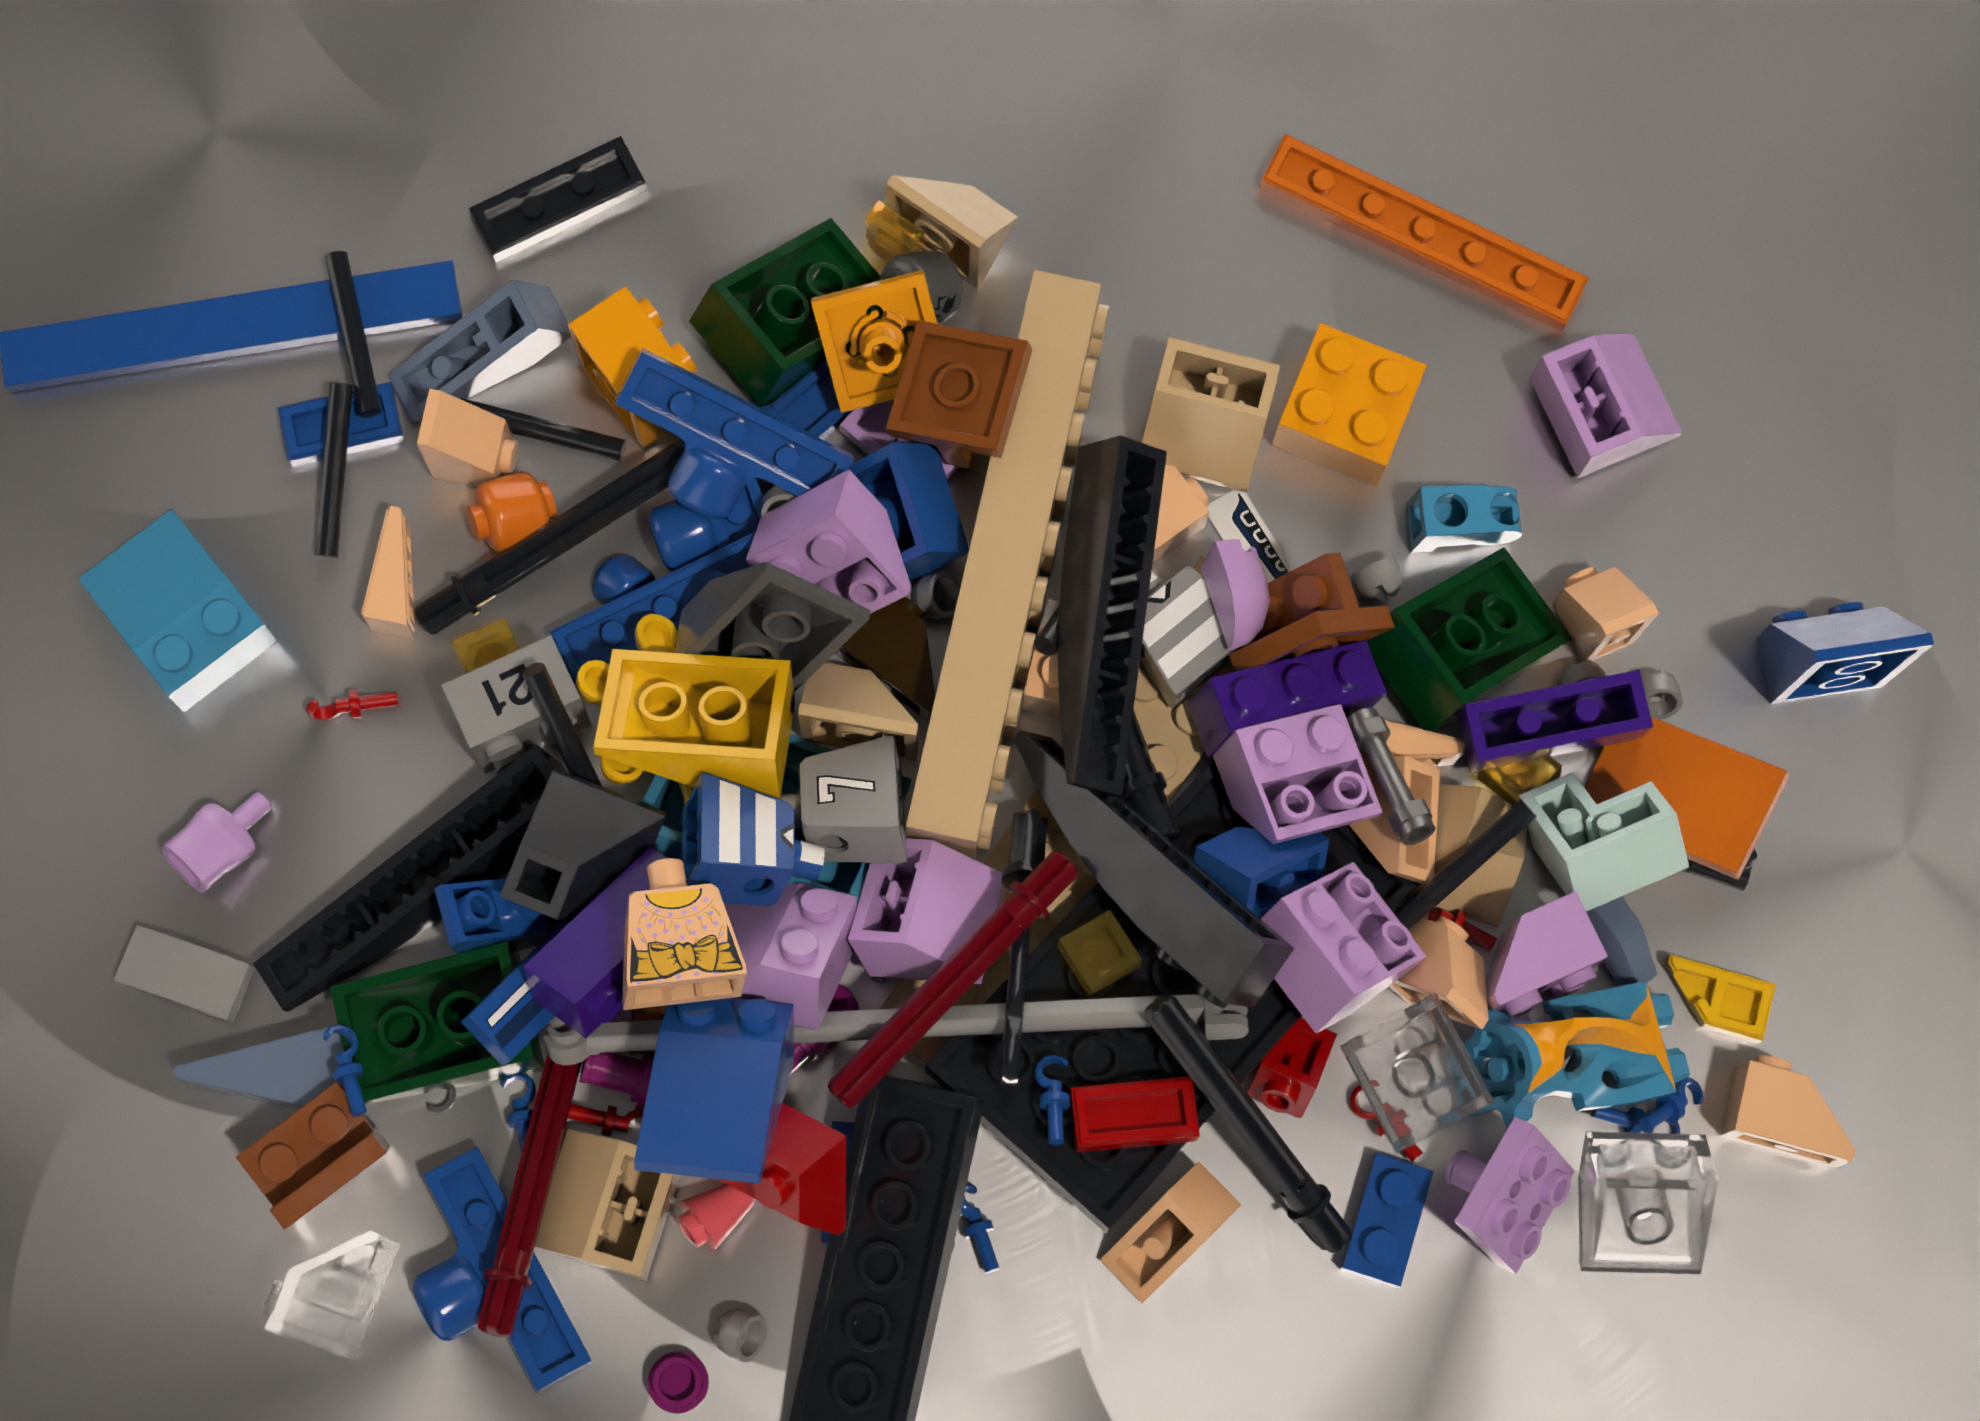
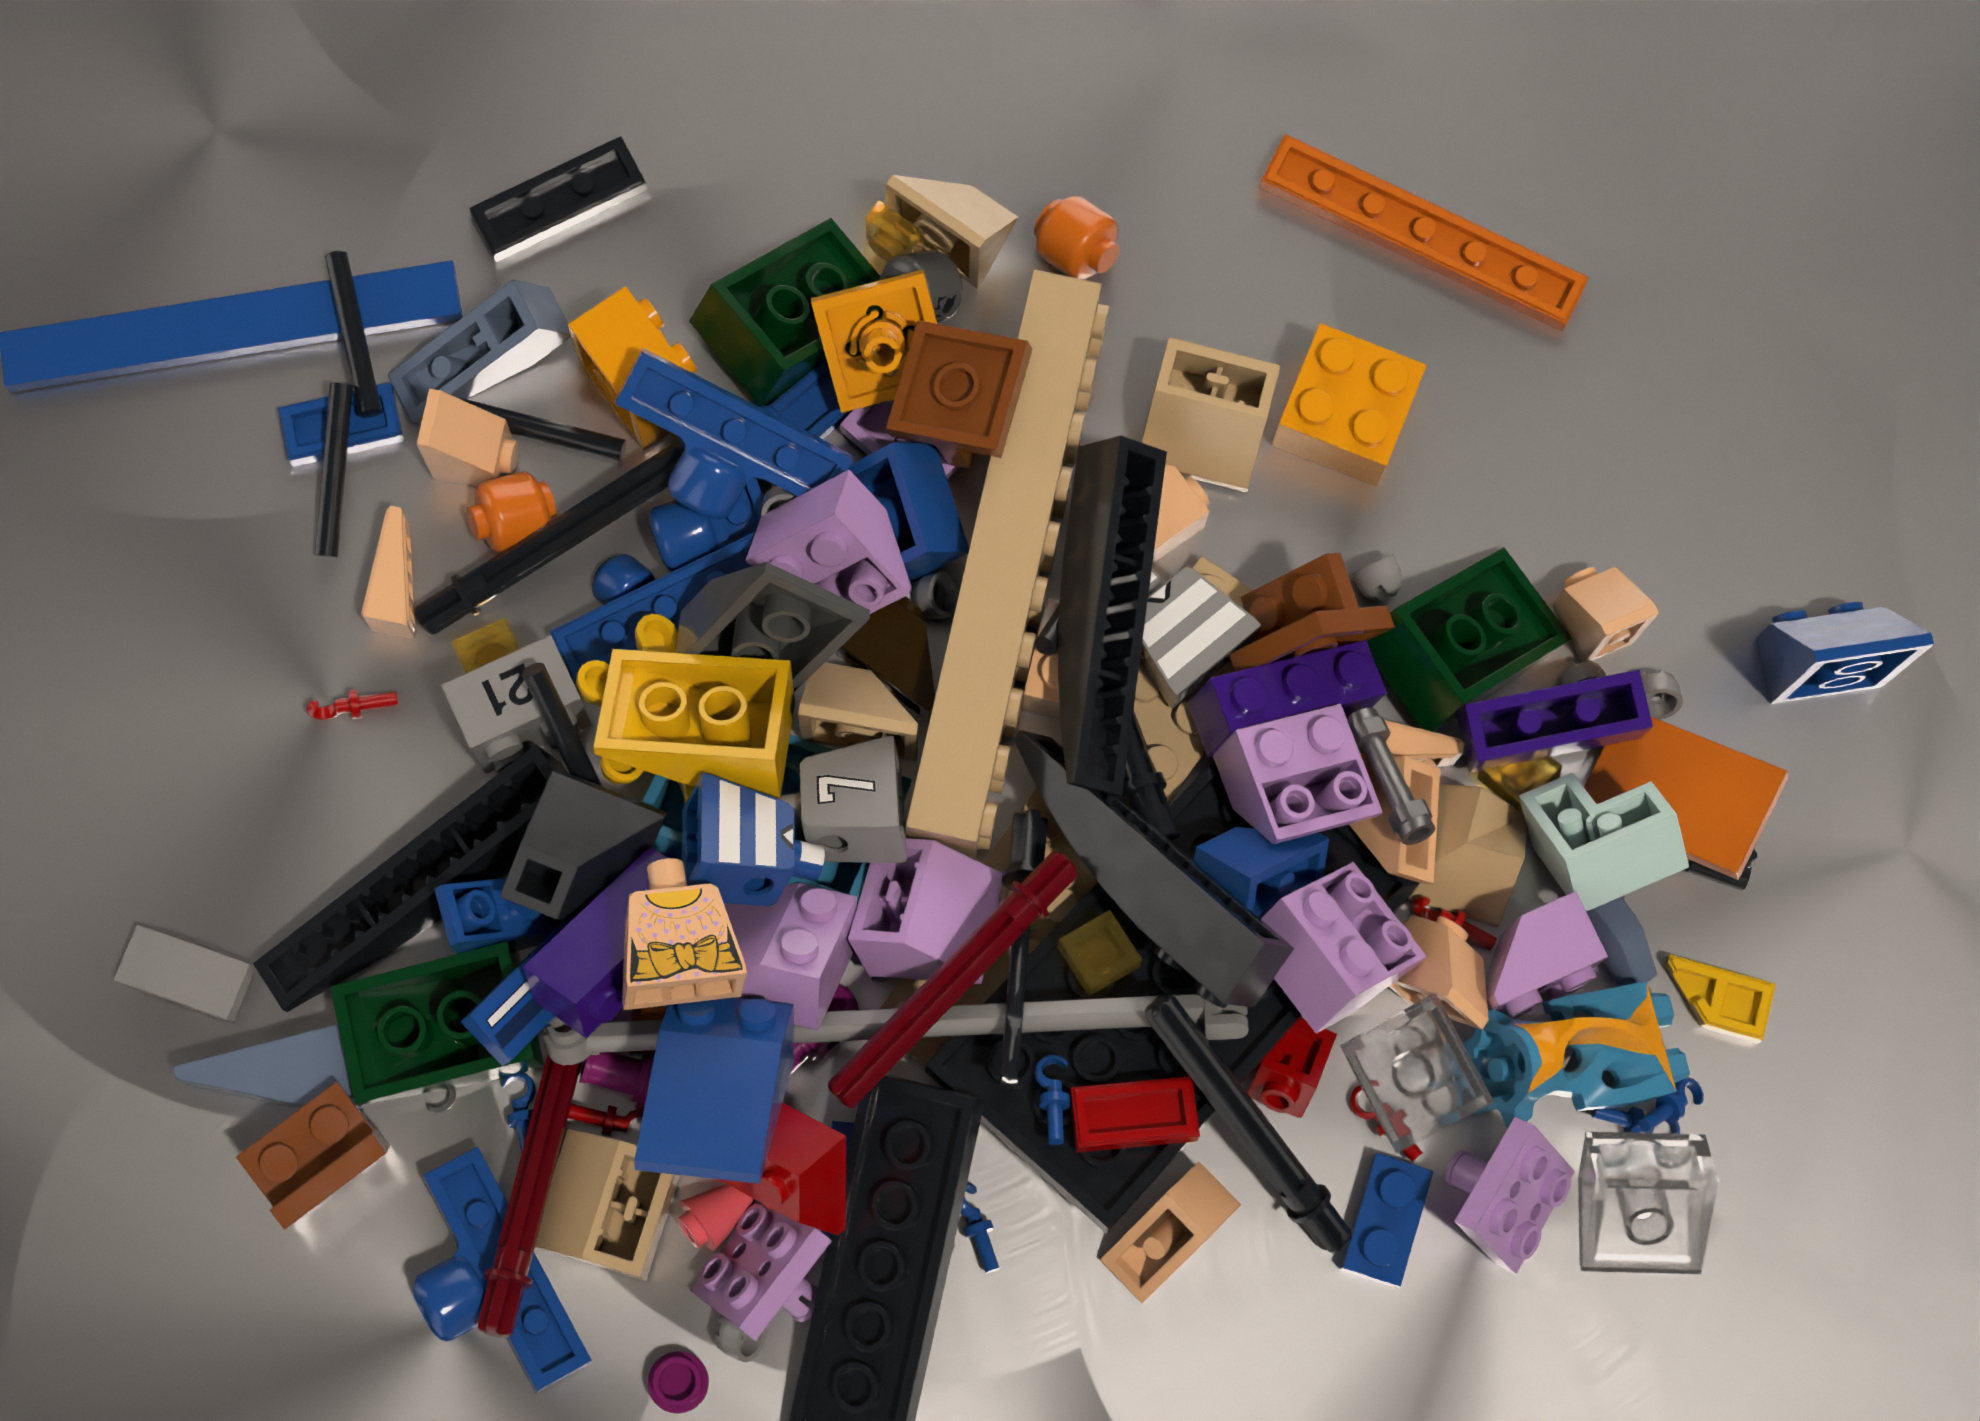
dark azure slope [78,509,277,712] -> none
lavender piece [162,792,272,893] -> none
clear slope [262,1231,400,1360] -> none
blue hand [323,1025,367,1117] -> none
lavender brick [1200,539,1270,651] -> none
sticker [1206,489,1293,583] -> none
black bar [1394,799,1537,930] -> none
dark azure leg [1406,485,1522,553] -> none
lavender slope [1529,333,1682,478] -> none
light nougat slope [1721,1055,1855,1167] -> none
none -> lavender plate [690,1201,832,1341]
none -> orange head [1034,196,1119,280]

